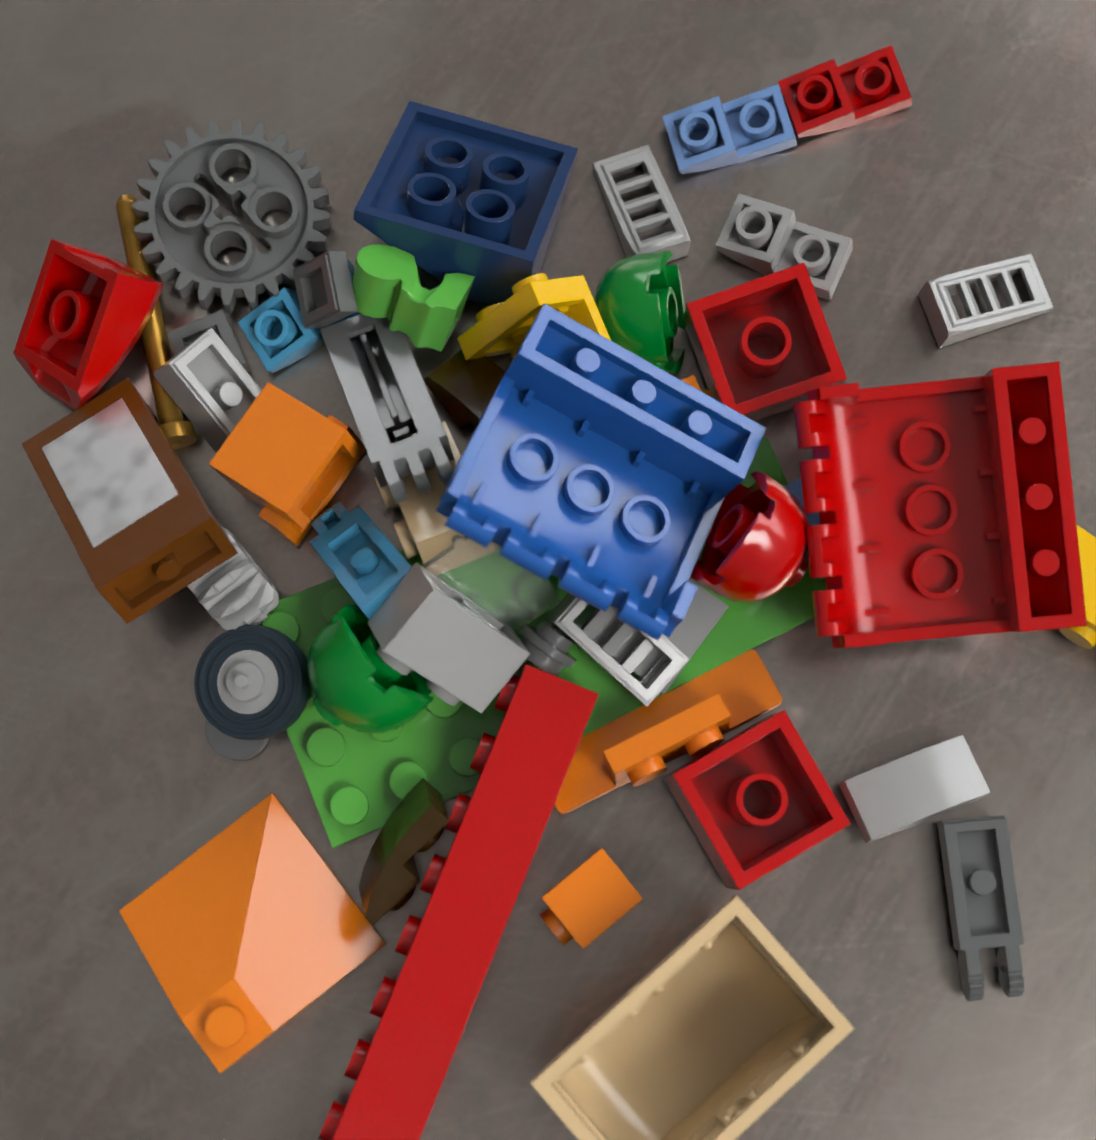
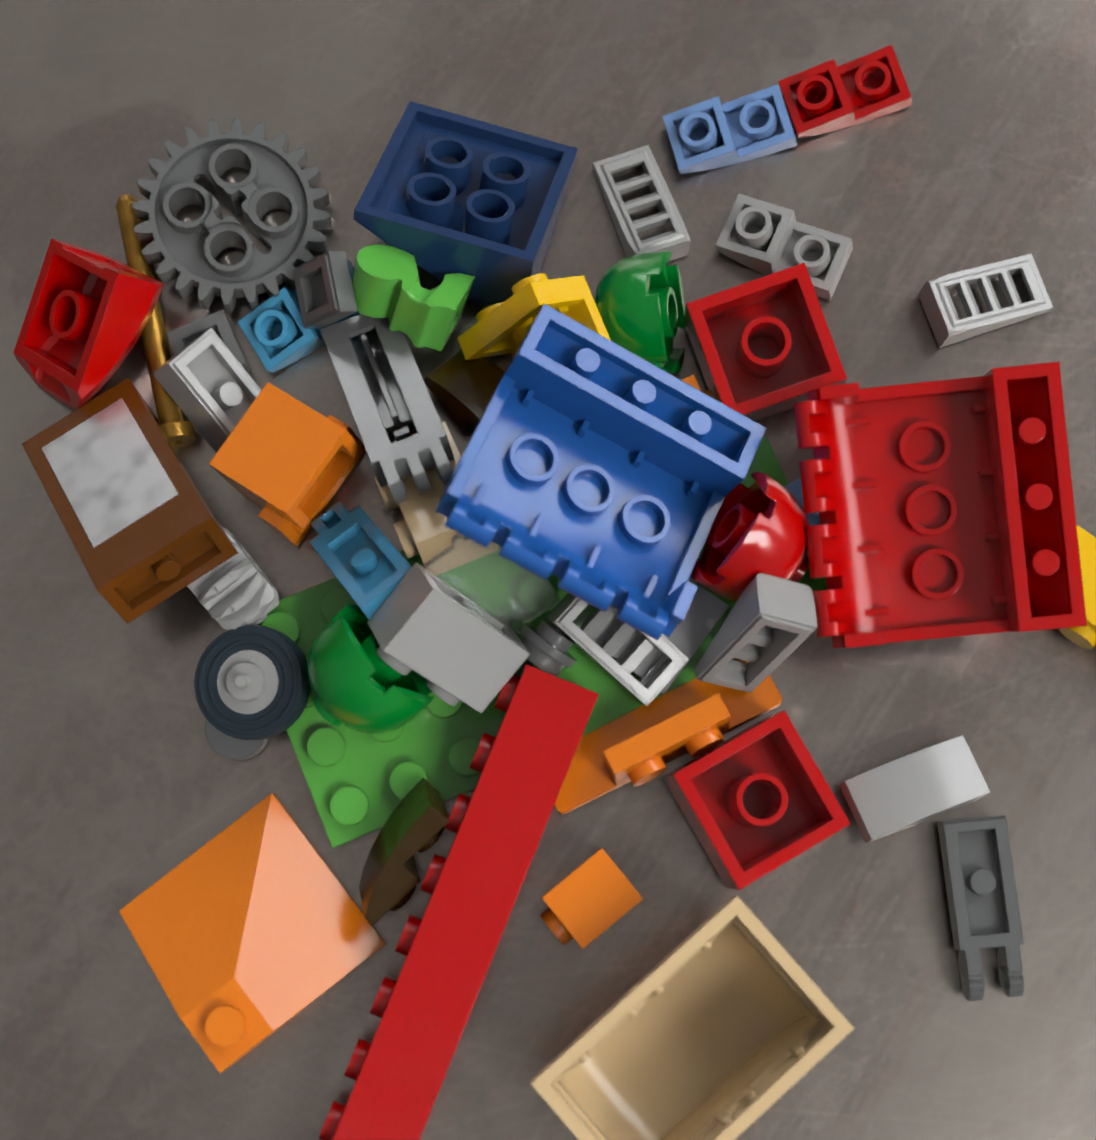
none -> light grey slope [695,573,818,693]

